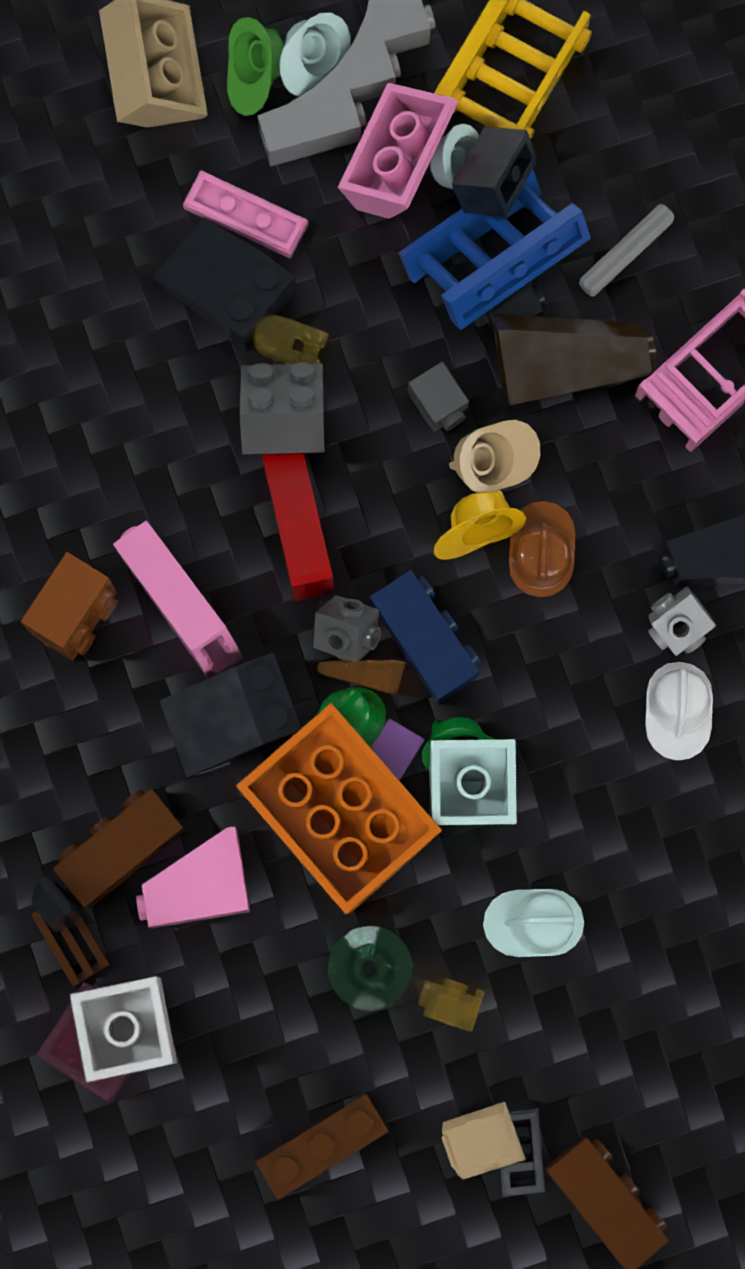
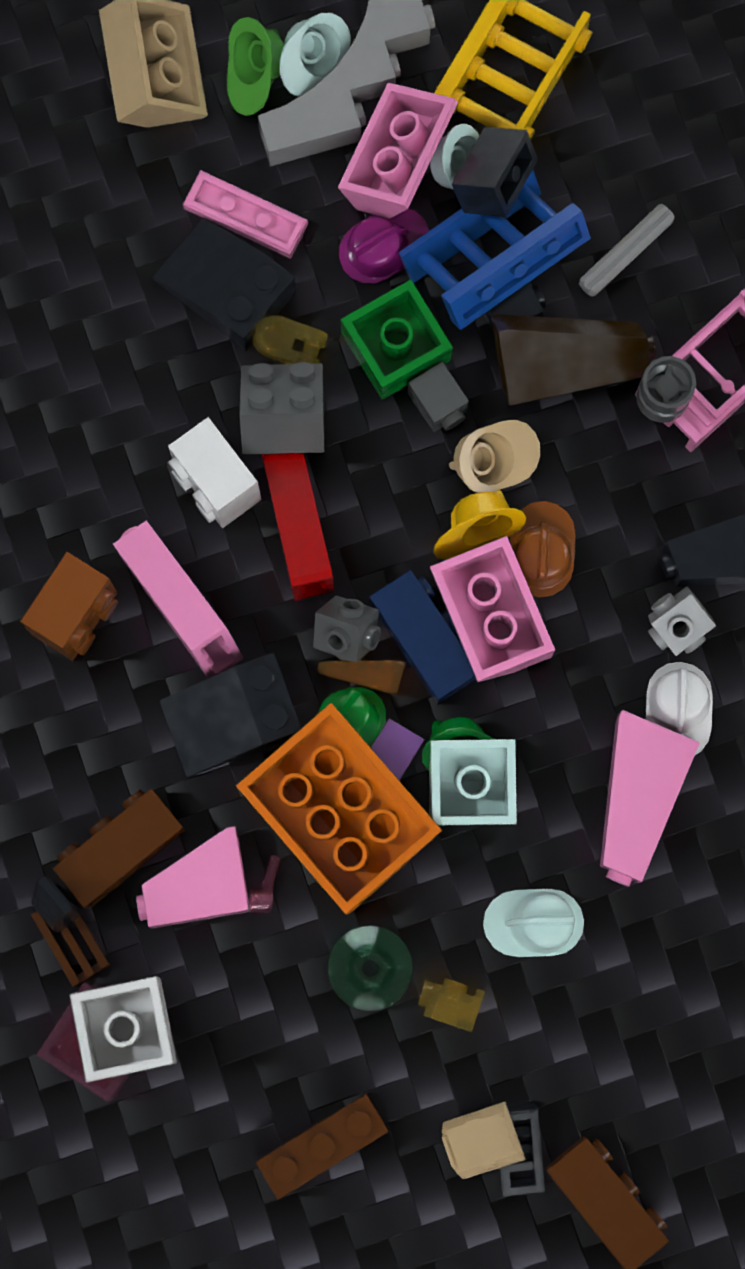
none -> white brick [168,417,261,528]
none -> clear pink hand [249,855,280,913]
none -> magenta piece [339,208,429,284]
none -> green brick [341,280,453,400]
none -> bright pink slope [430,536,555,682]
none -> bright pink slope [600,710,700,887]
none -> dark grey wheel [636,356,696,423]

